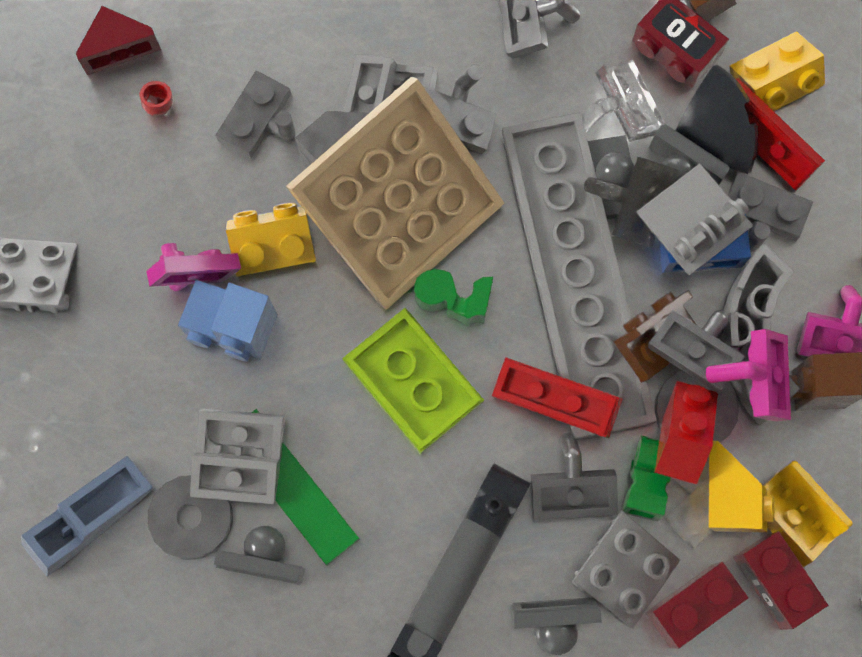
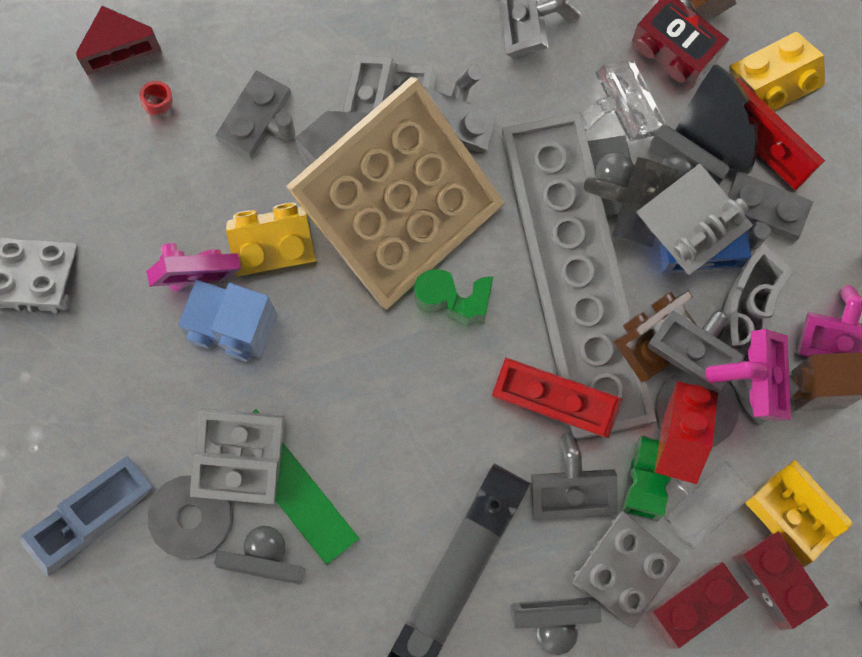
lime tile [342,307,484,454] -> none
yellow slope [709,441,775,533] -> none

